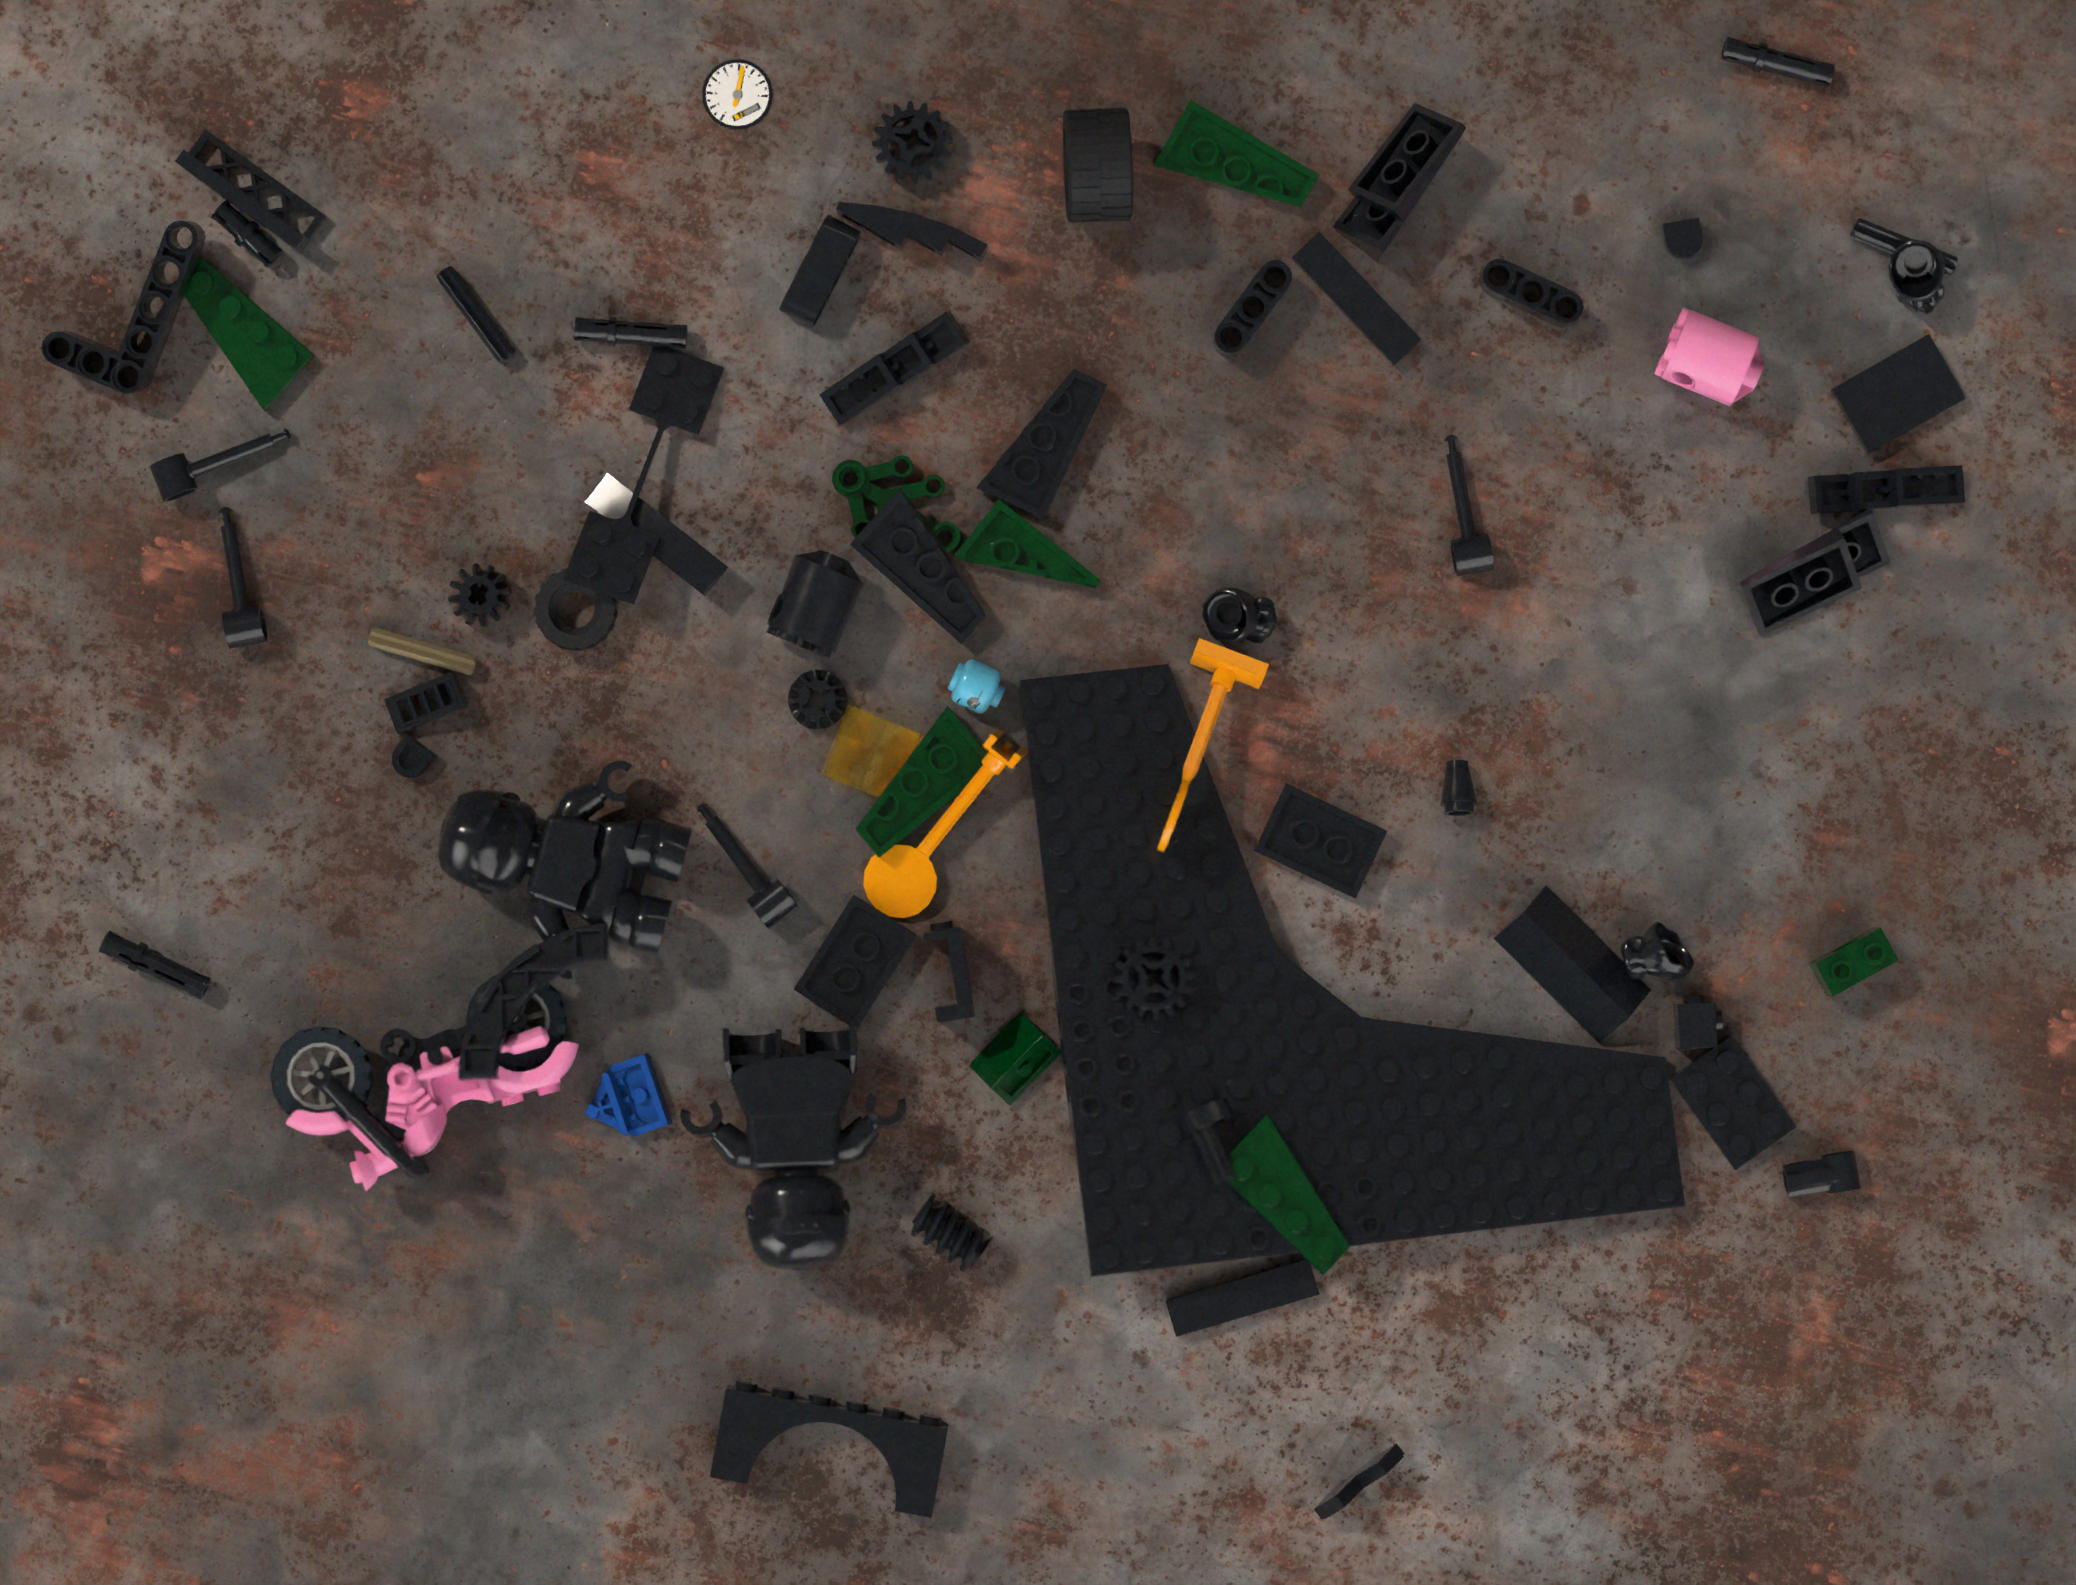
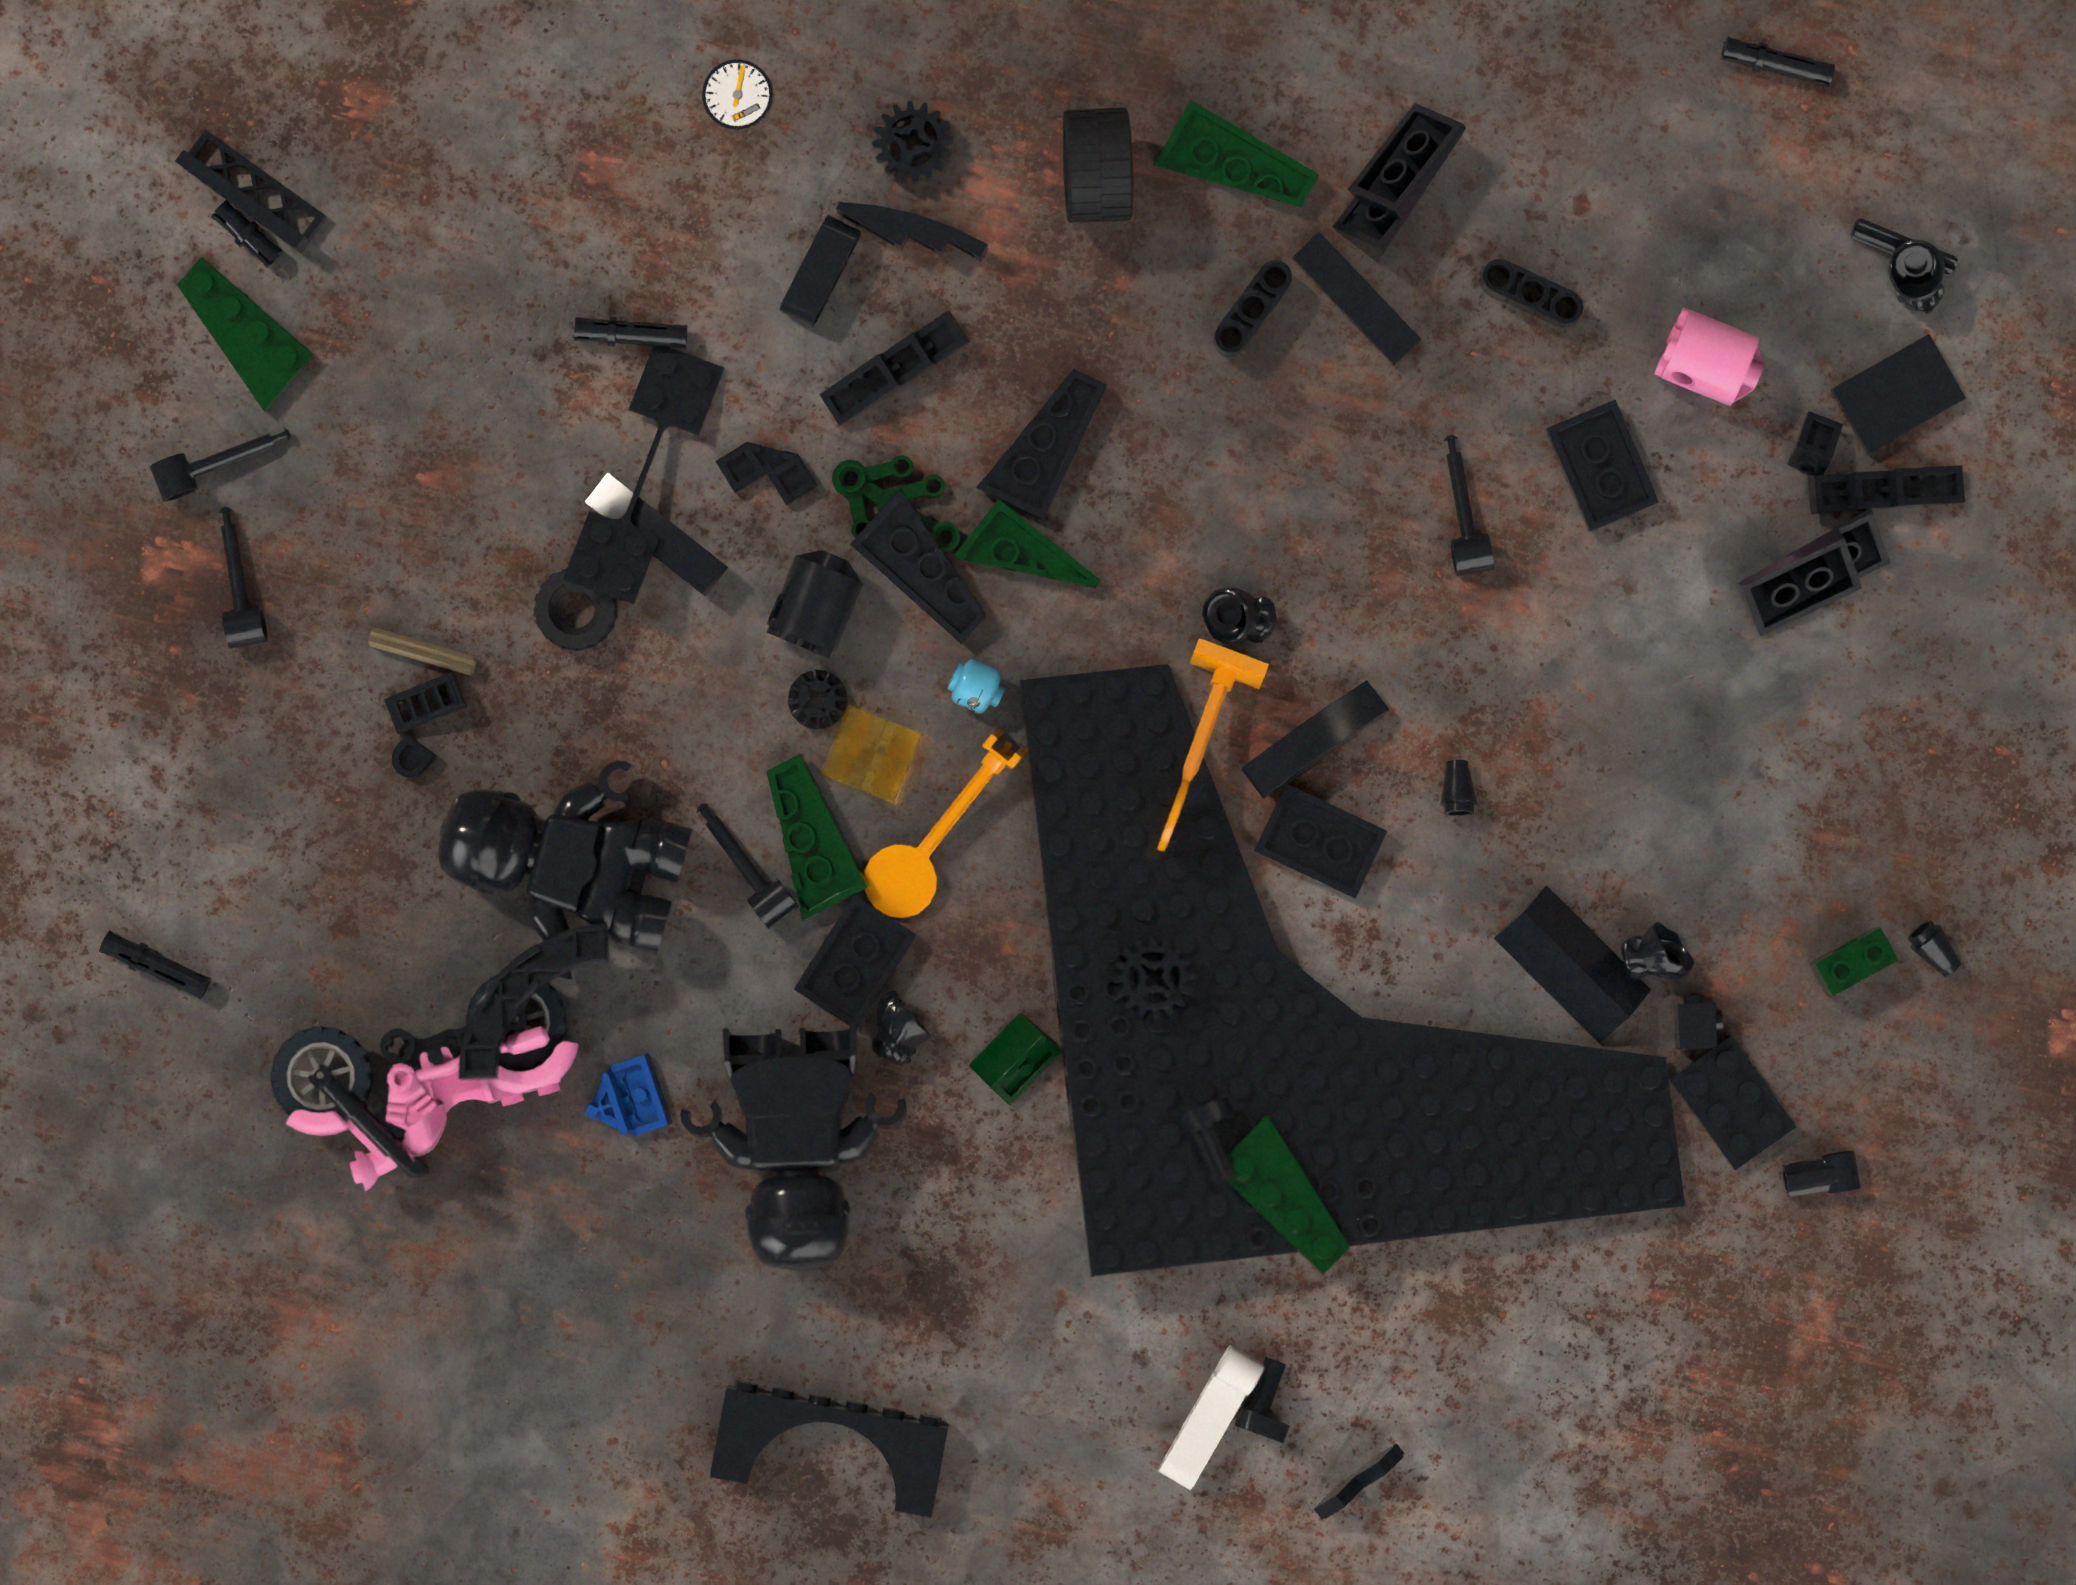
black beam [41,221,205,394] -> none
black axle [436,266,515,363] -> none
black gear [448,563,512,627] -> none
dark green wing [855,706,987,858] -> none
black piece [911,1193,994,1272] -> none
black panel [923,921,976,1023] -> none
black tile [1165,1259,1320,1337] -> none
black tile [1661,218,1703,259] -> none
none -> black tile [715,442,818,506]
none -> dark green wing [766,754,869,921]
none -> black hair [872,990,931,1065]
none -> white beam [1158,1345,1264,1490]
none -> black piece [1235,1357,1290,1444]
none -> black slope [1241,680,1389,799]
none -> black plate [1545,400,1659,532]
none -> black bracket [1787,411,1843,476]
none -> black cone [1908,920,1961,977]

